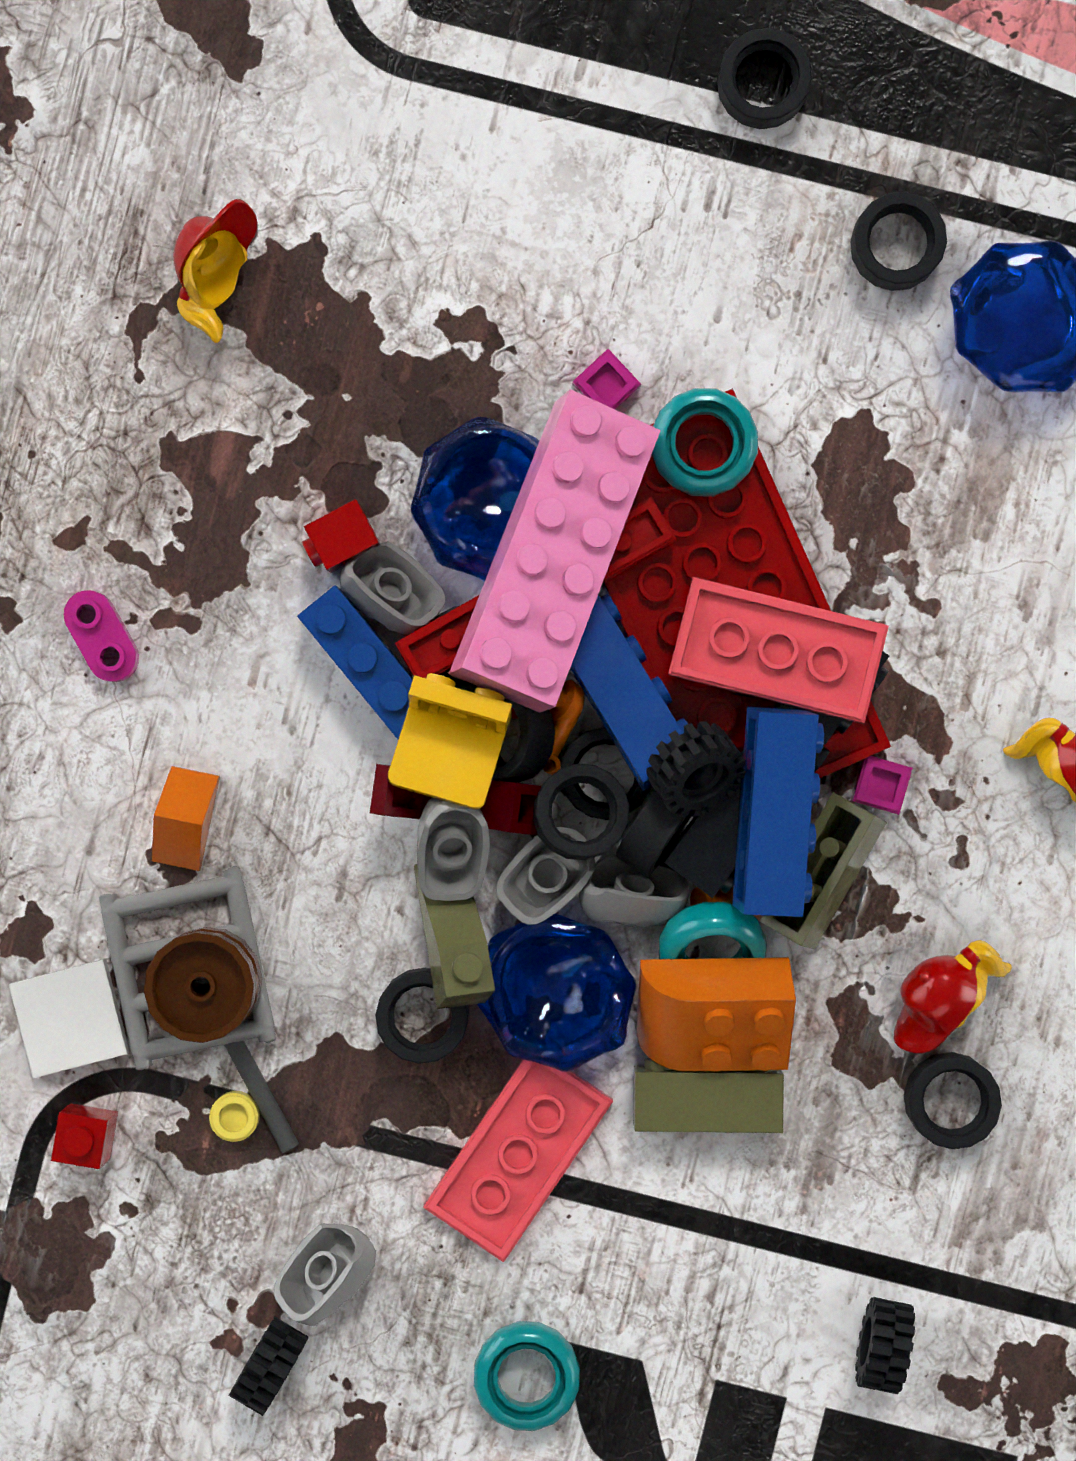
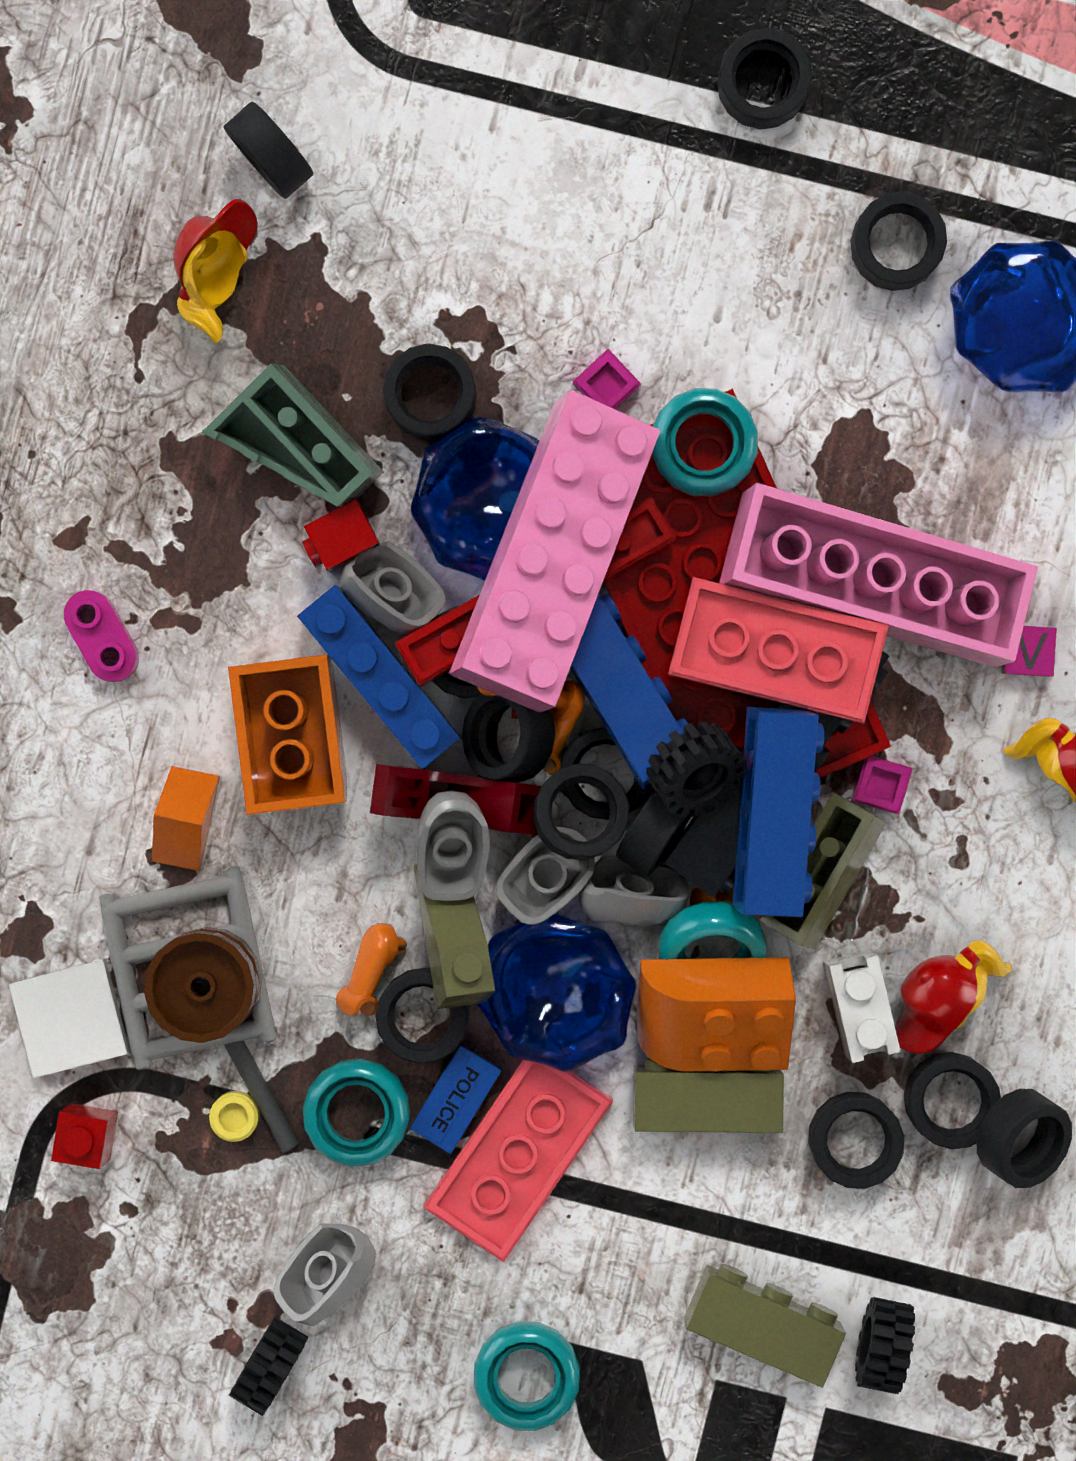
yellow bracket [388,673,512,810] -> none
none -> sand green wedge [202,363,384,507]
none -> black tyre [223,102,314,199]
none -> orange brick [228,654,347,815]
none -> teal wheel [302,1058,410,1167]
none -> orange piece [336,923,407,1016]
none -> black tyre [383,343,477,441]
none -> blue tile [409,1043,502,1154]
none -> olive brick [684,1264,846,1388]
none -> bright pink brick [719,483,1038,667]
none -> black tyre [808,1091,905,1189]
none -> white brick [823,950,901,1063]
none -> black tyre [976,1089,1072,1188]
none -> dark pink tile [1002,626,1057,677]

